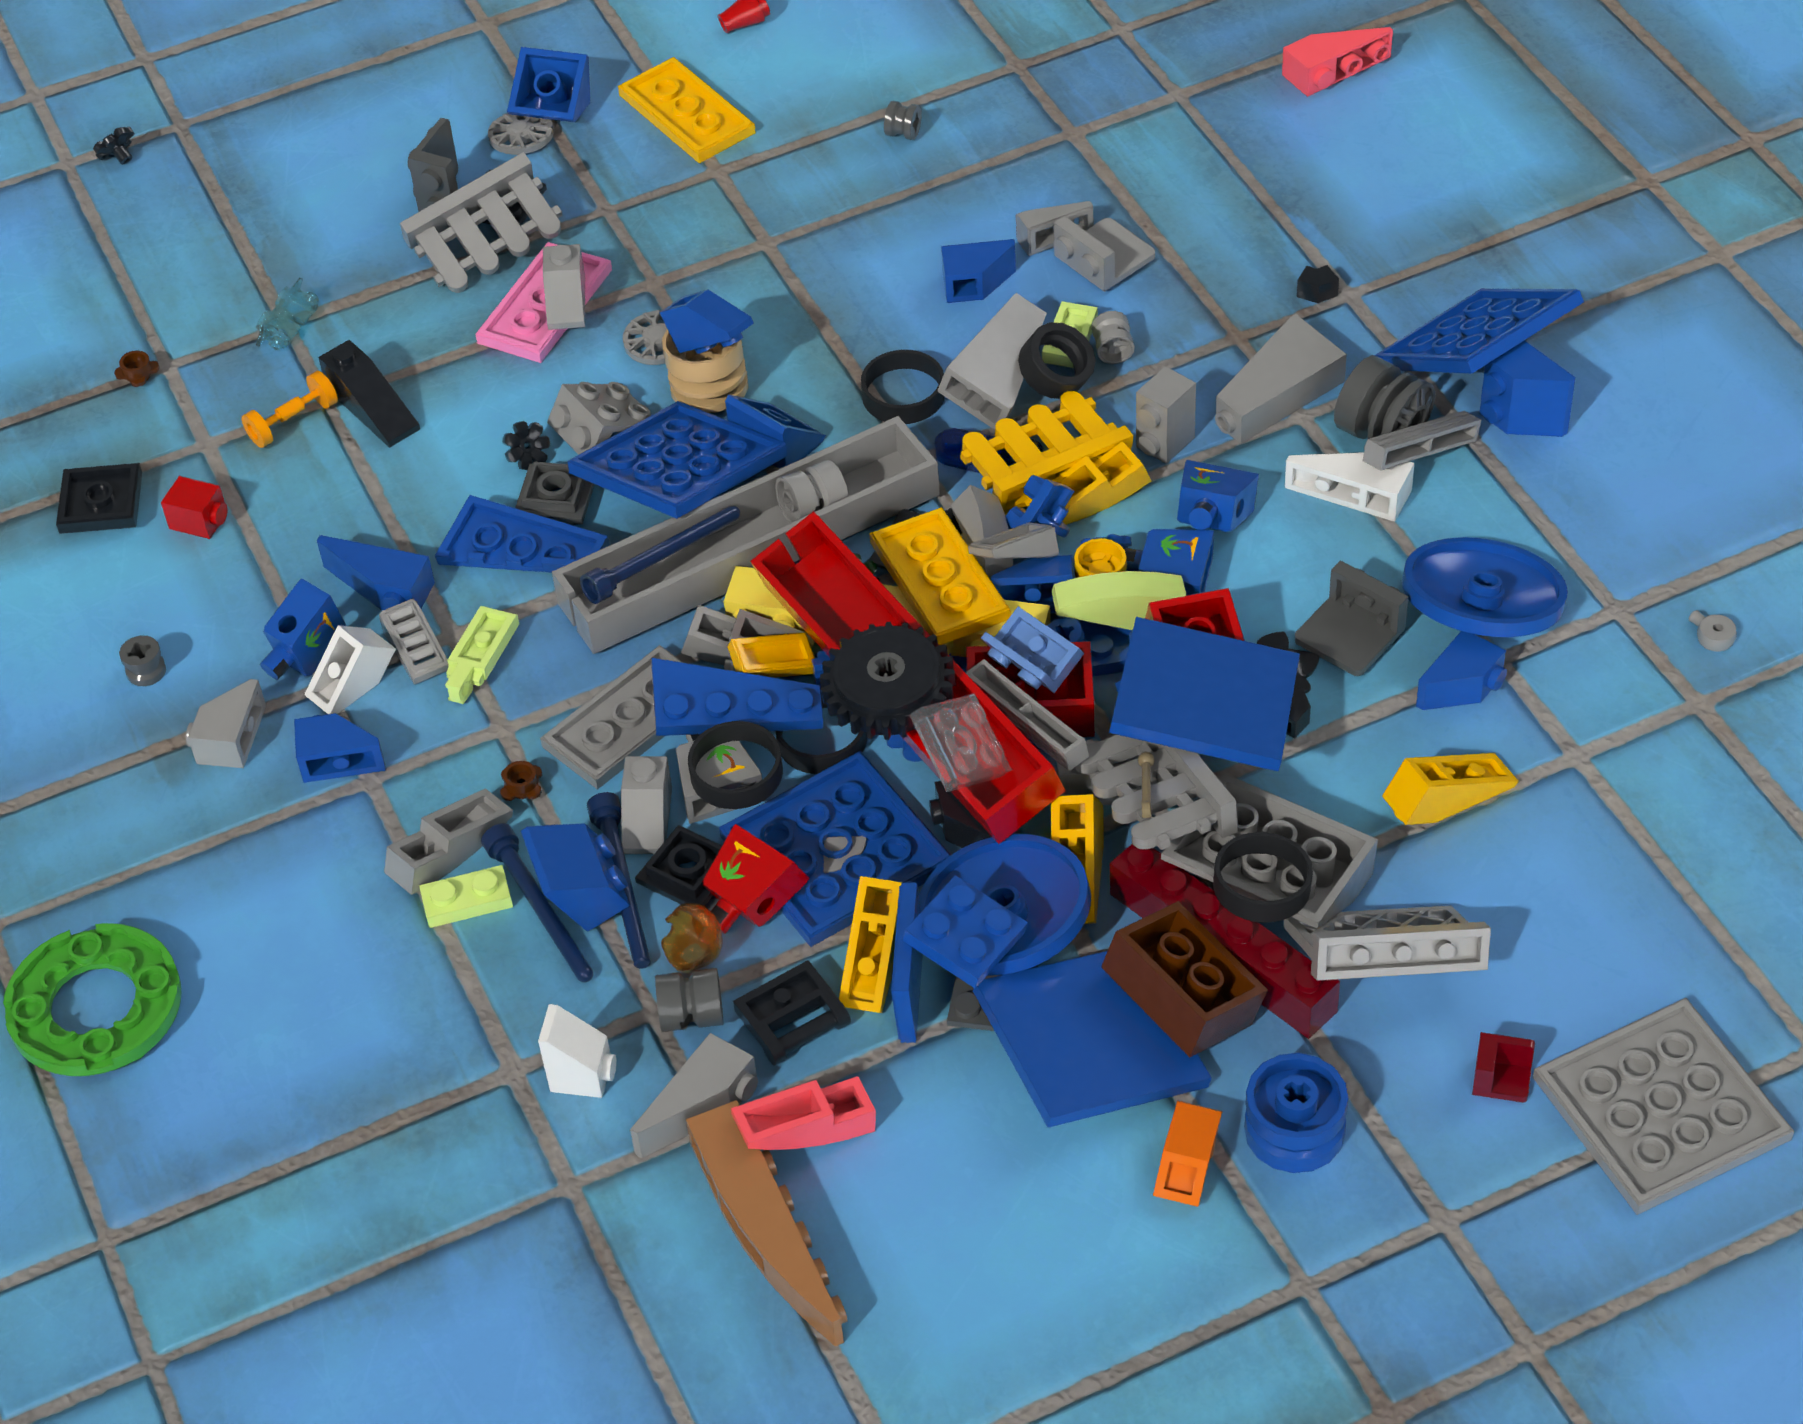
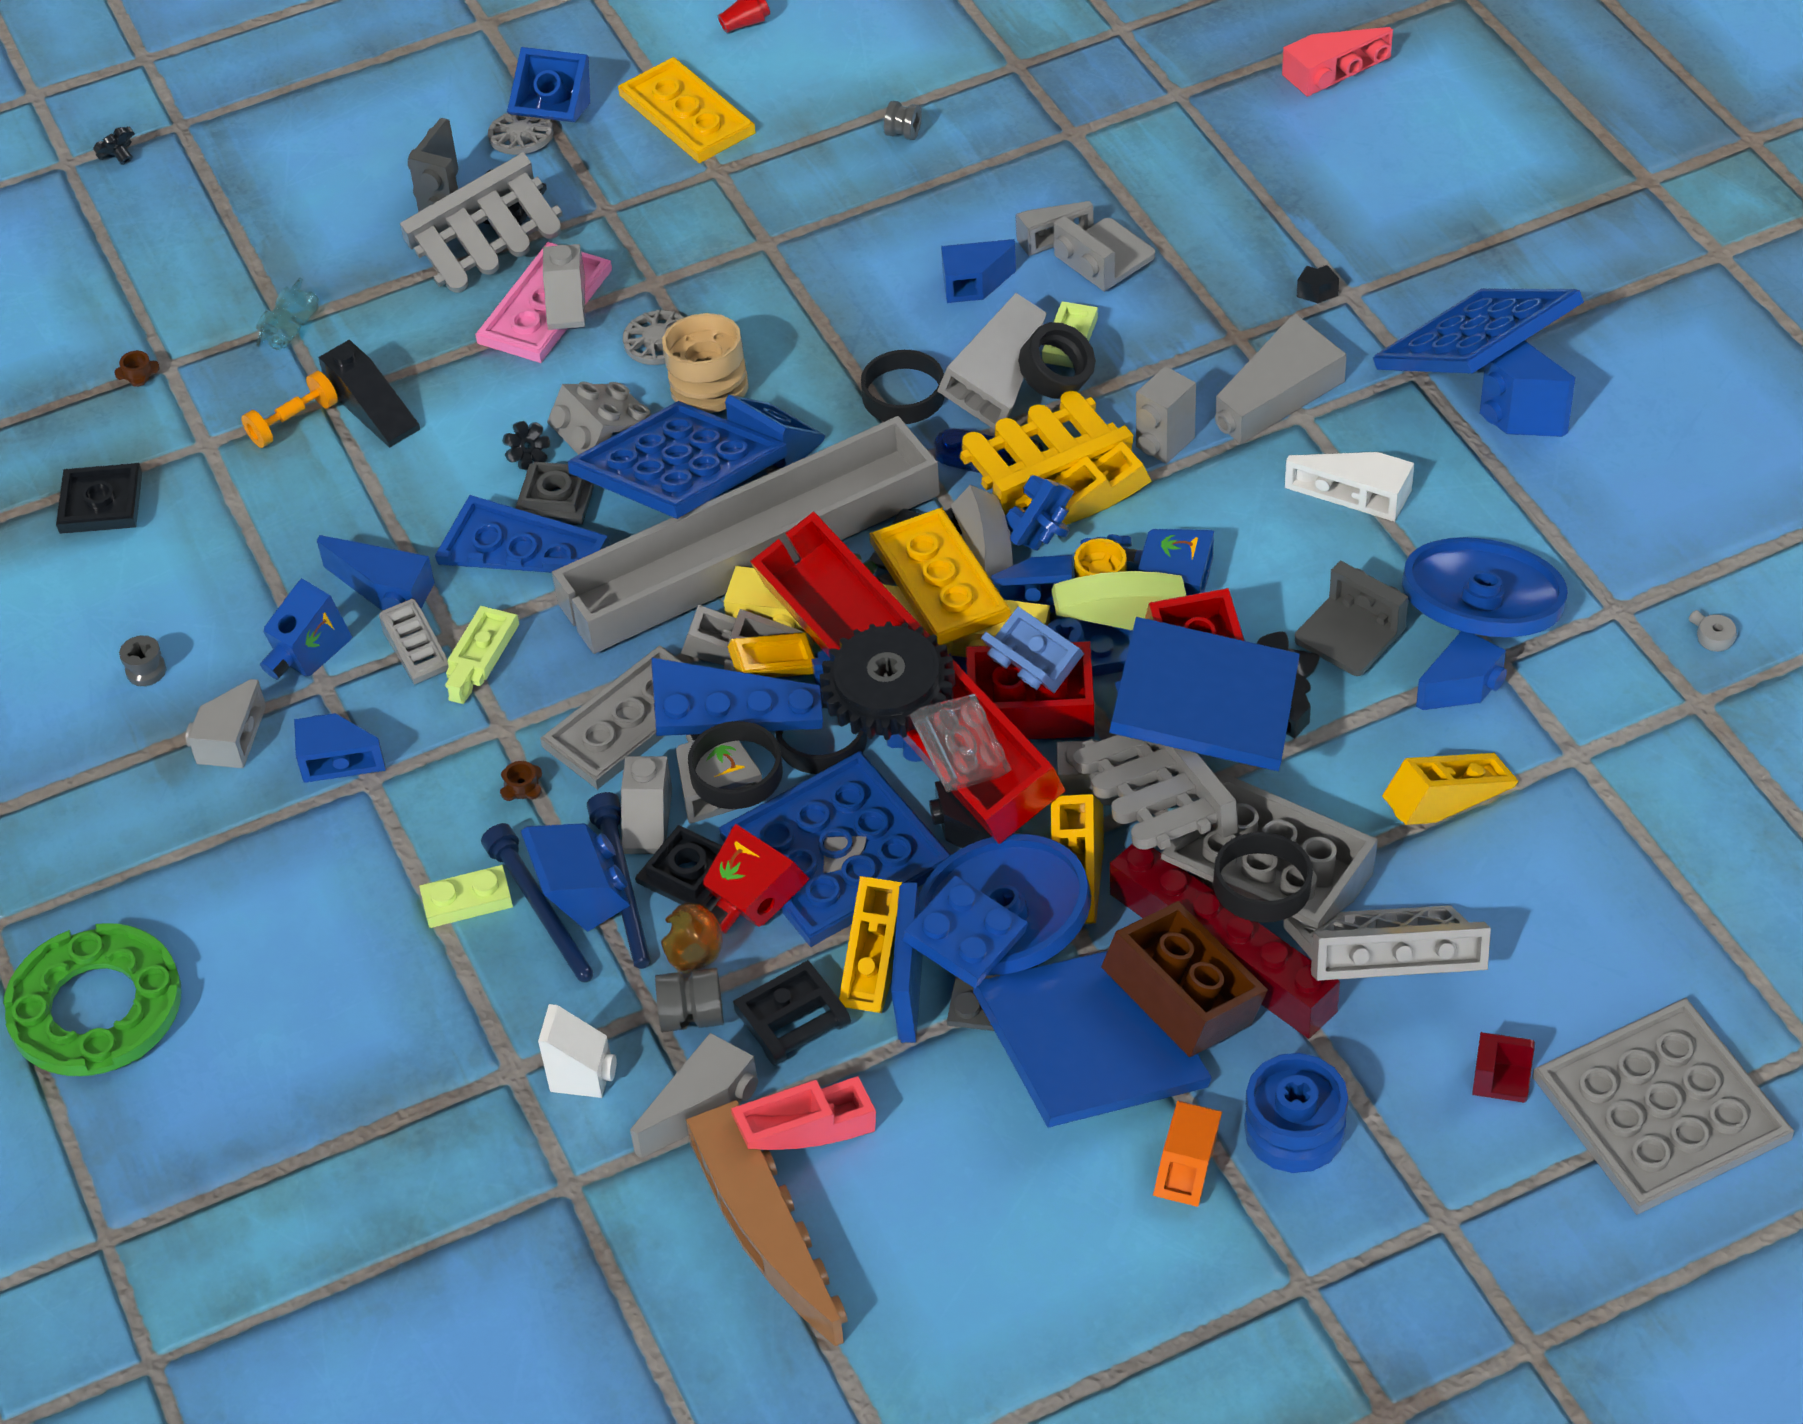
red brick [161,476,228,539] -> none
white slope [304,625,396,714] -> none
light grey slope [384,788,513,895] -> none
dark blue piece [580,506,740,604] -> none
blue slope [659,289,754,354] -> none
light grey wheel [775,460,848,523] -> none
light grey piece [966,659,1089,771] -> none
light grey slope [968,522,1059,559] -> none
light grey wheel [1092,311,1135,364] -> none
dark tan hinge [1137,751,1155,818] -> none
blue torso [1177,460,1259,532] -> none
dark grey wheel [1334,355,1436,439] -> none
light grey piece [1362,411,1482,471] -> none

